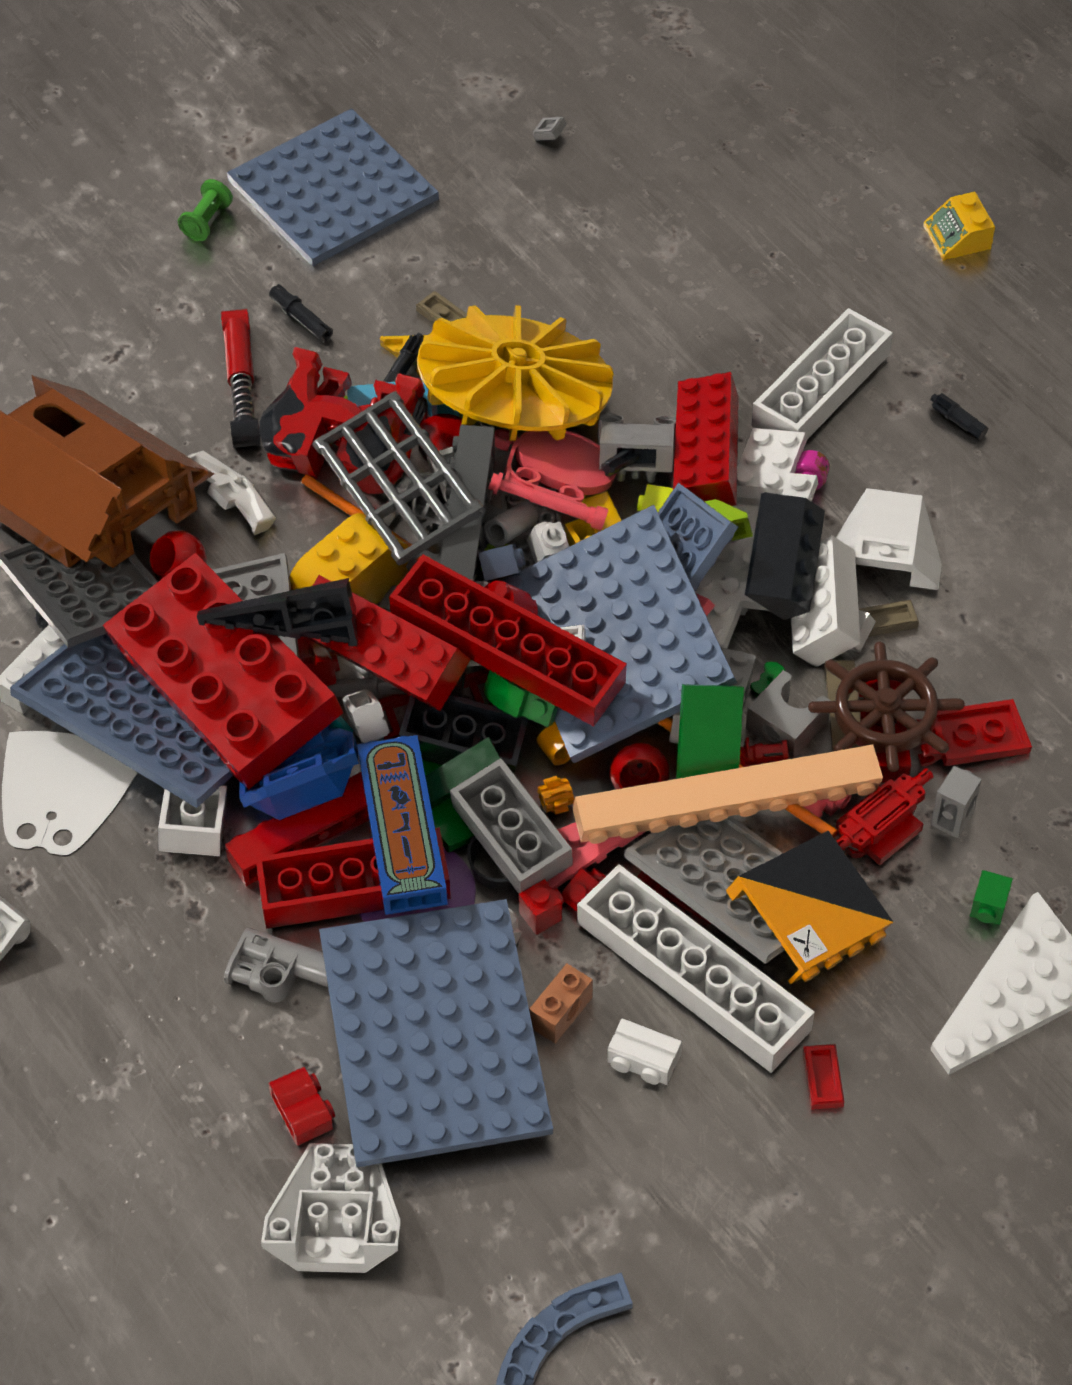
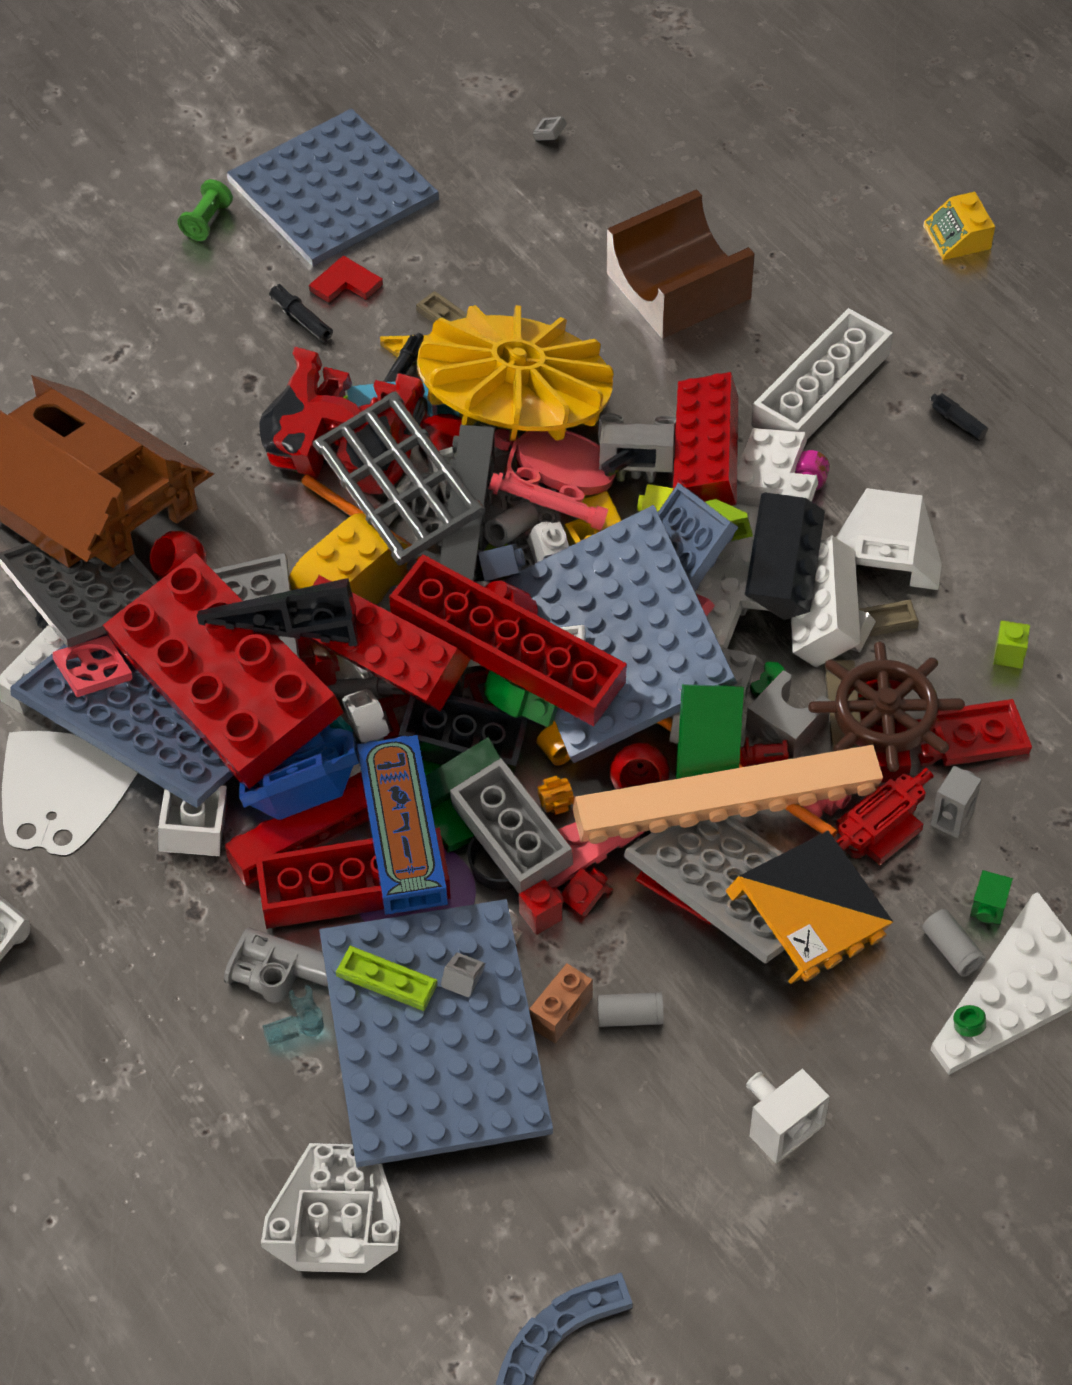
white plate [187,450,276,535] -> none
piece [221,309,261,448] -> none
red brick [268,1067,336,1146] -> none
white brick [577,864,815,1073] -> none
white brick [607,1018,682,1085] -> none
red tile [803,1044,845,1110] -> none
none -> coral piece [53,635,132,697]
none -> clear light blue bar [262,985,324,1047]
none -> red tile [309,255,383,303]
none -> lime tile [336,945,438,1011]
none -> light grey slope [441,952,485,997]
none -> light grey pin [598,992,664,1027]
none -> reddish brown piece [607,189,755,339]
none -> white brick [746,1068,830,1164]
none -> light grey pin [922,909,986,977]
none -> green tile [953,1005,986,1037]
none -> lime brick [993,620,1030,669]

